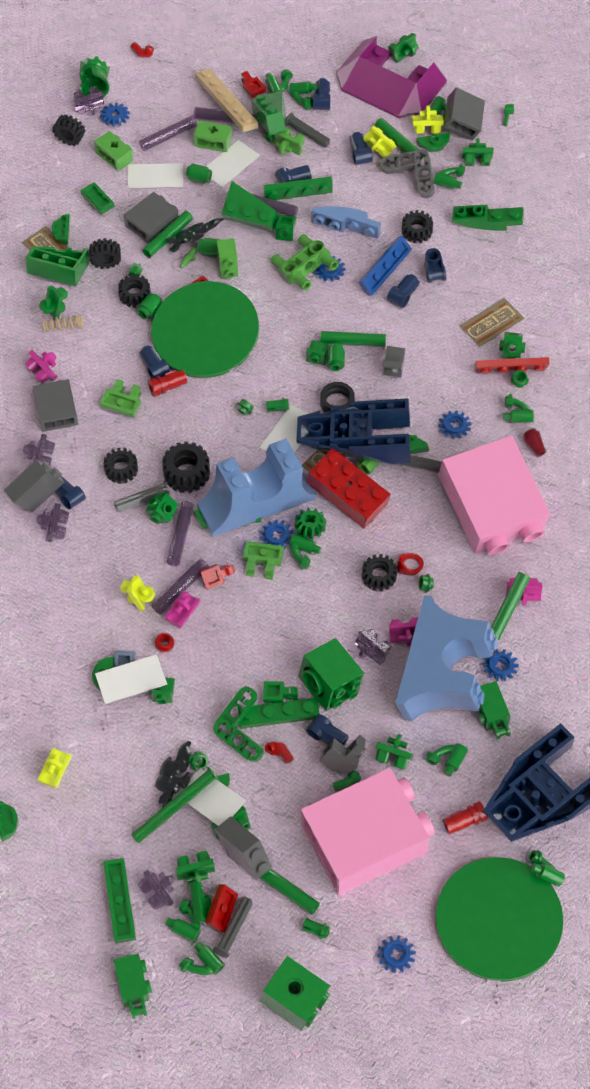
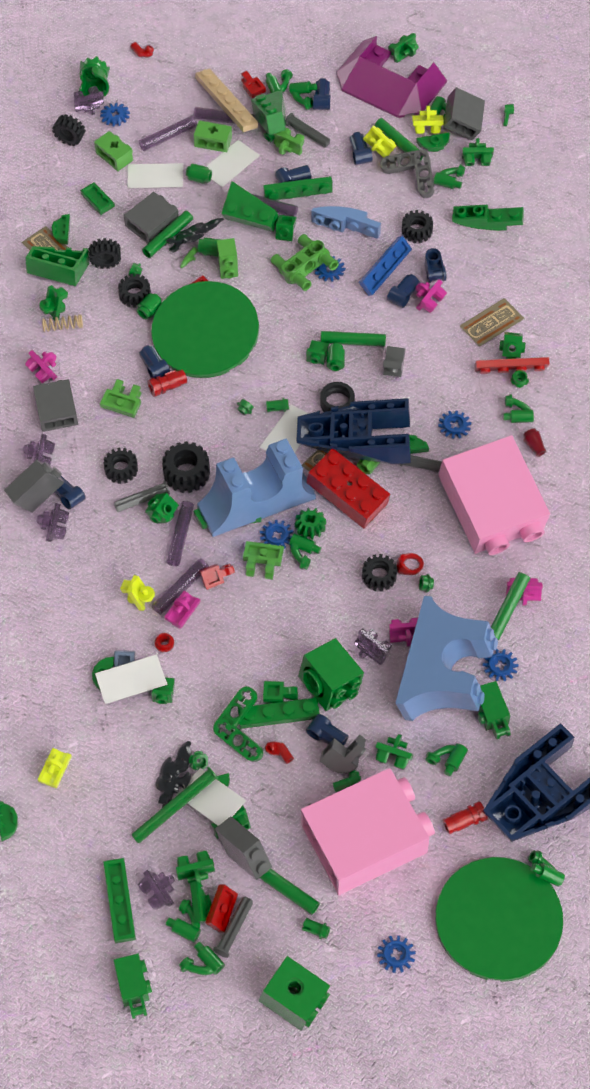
none -> dark pink hips [416,279,447,313]

